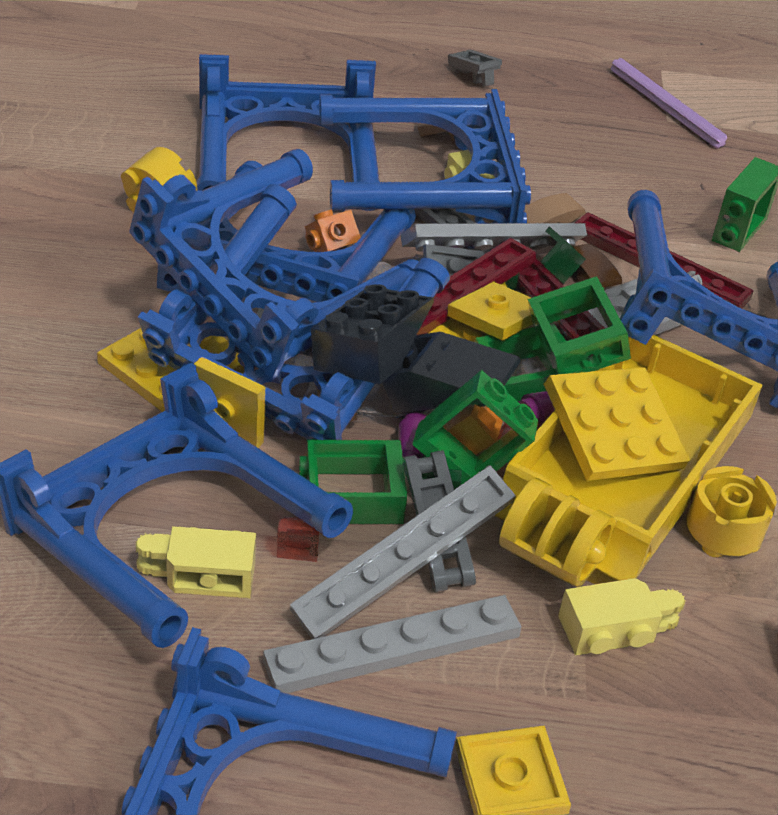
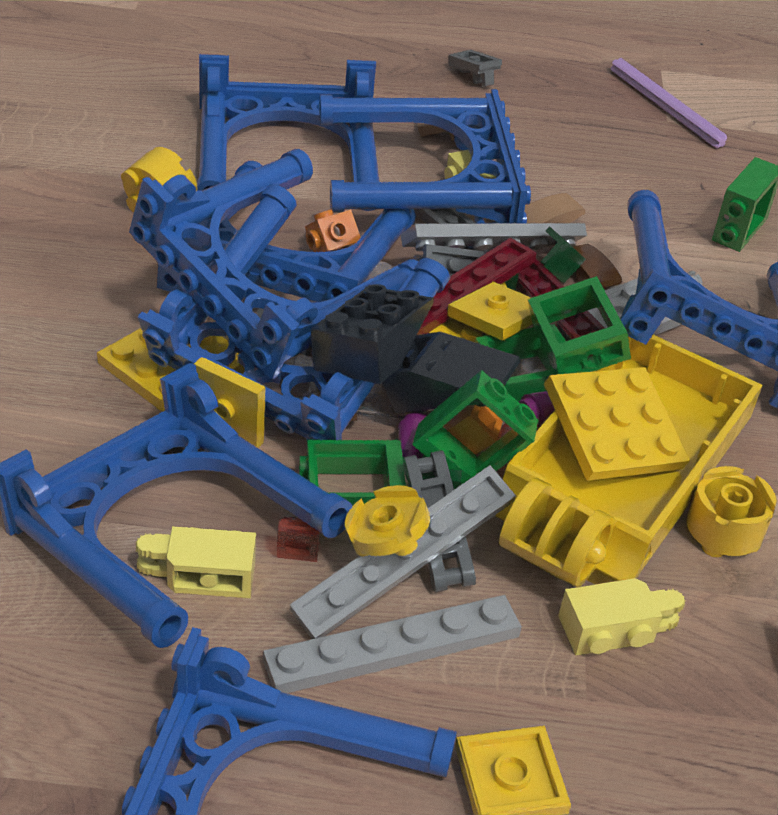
dark red tile [575,212,754,308] -> none
none -> yellow plate [345,485,430,556]

